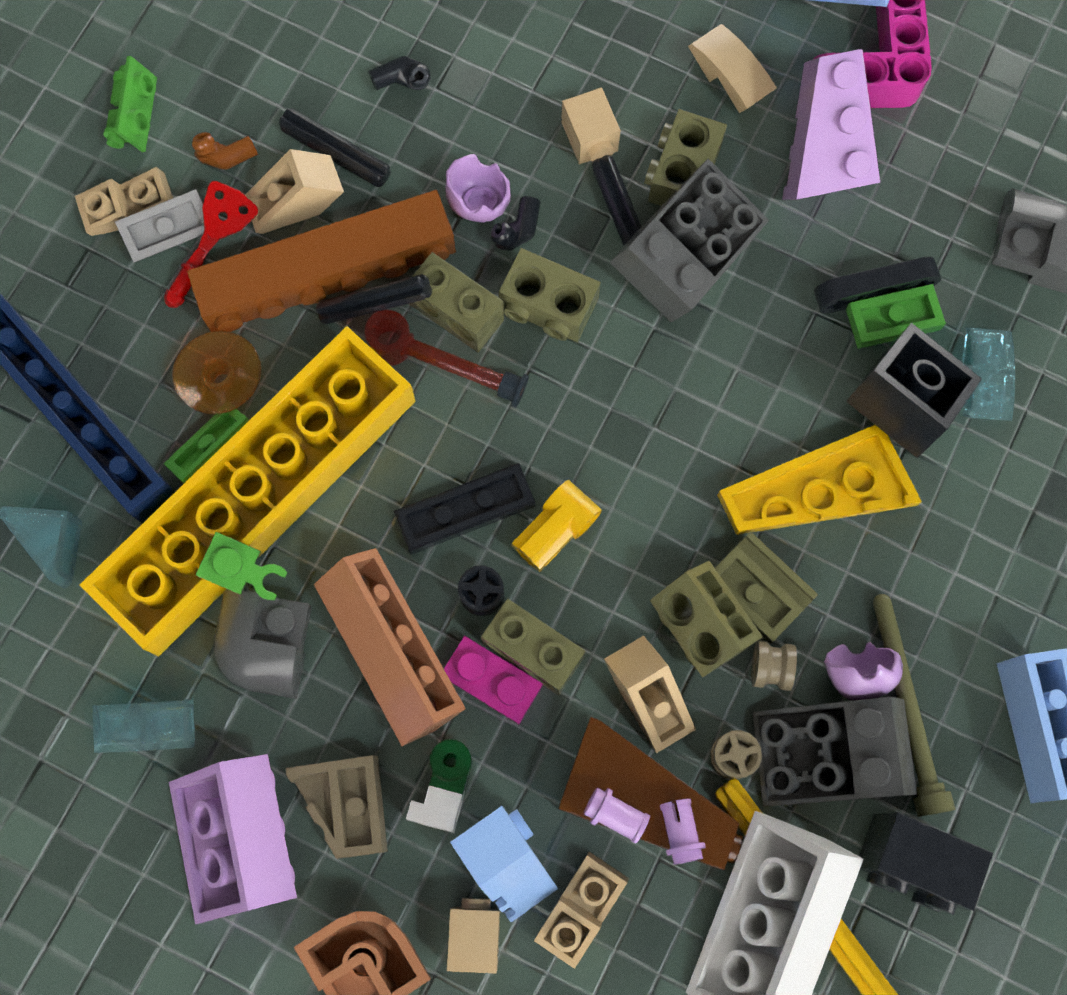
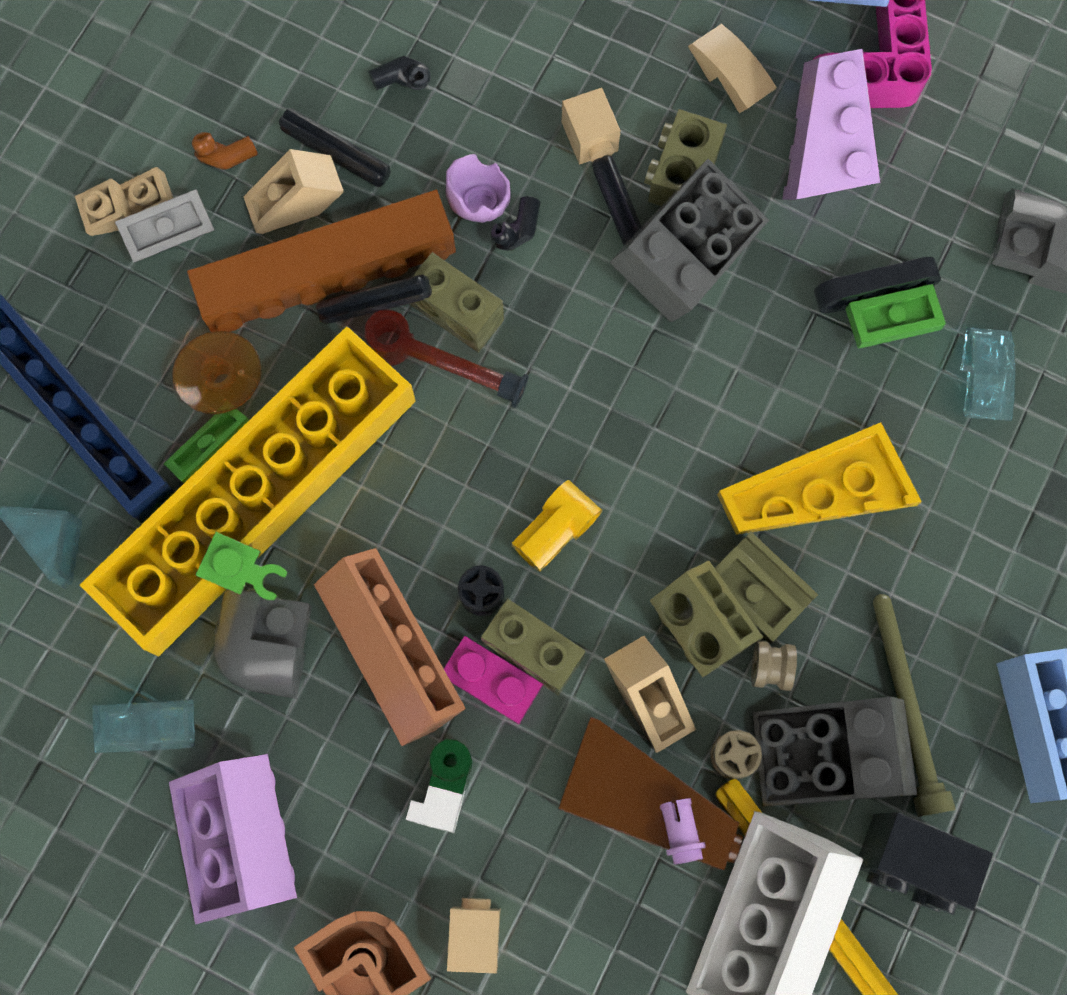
bright green hinge [103,56,157,152] -> none
red piece [164,181,258,308] -> none
dark tan wing [286,755,388,859] -> none
black tile [394,463,536,555] -> none
light blue wedge [450,806,558,922] -> none
olive brick [499,248,601,343] -> none
tan slope [534,852,629,969] -> none
lavender pin [584,788,650,844] -> none
lavender hair [824,642,903,701] -> none
black brick [846,323,982,458] -> none

